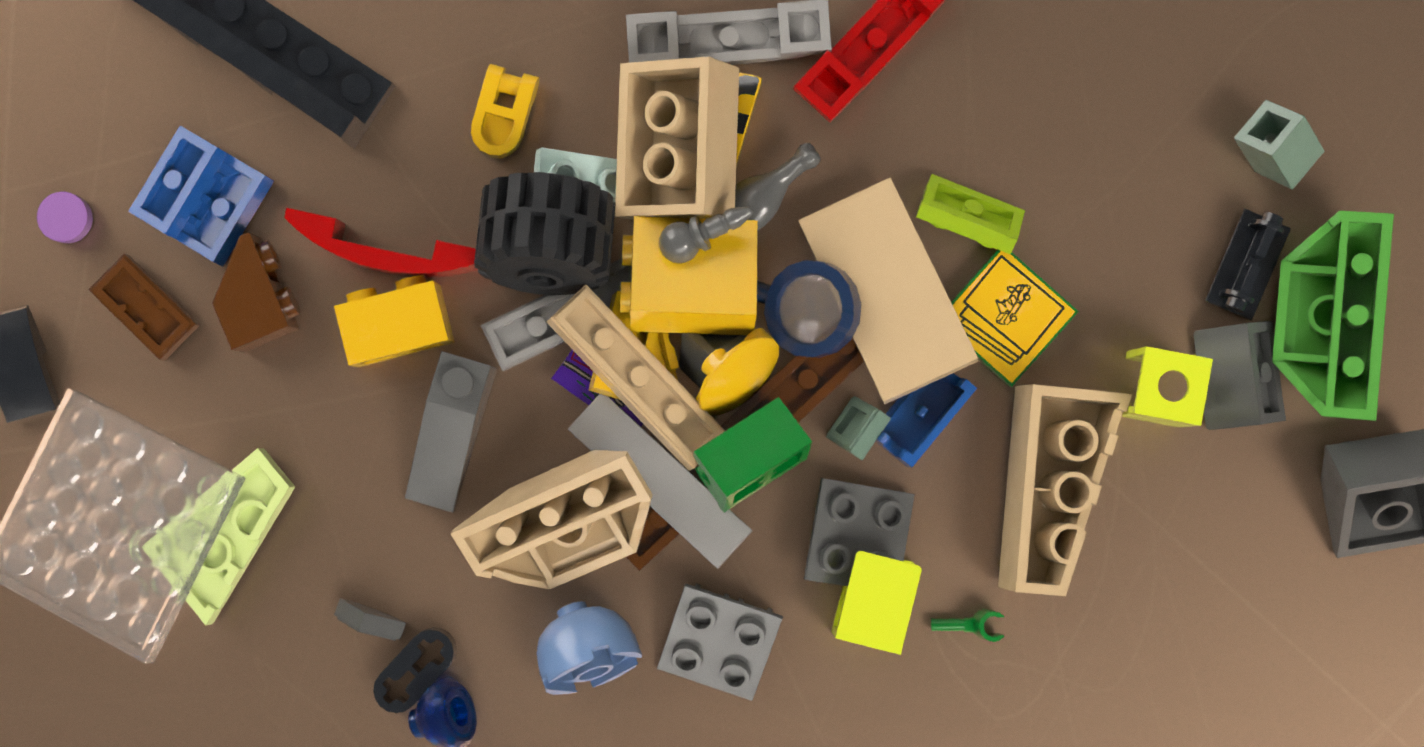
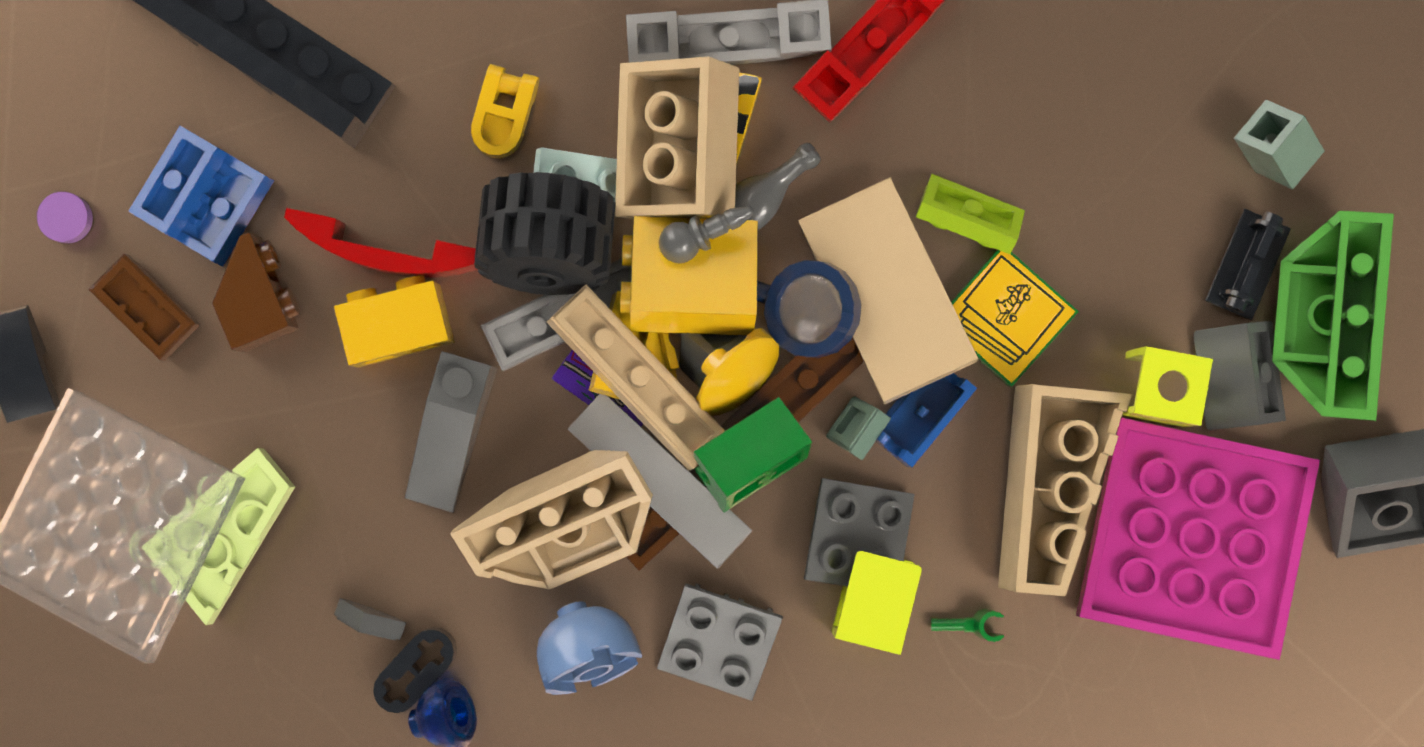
none -> dark pink plate [1076,418,1320,660]

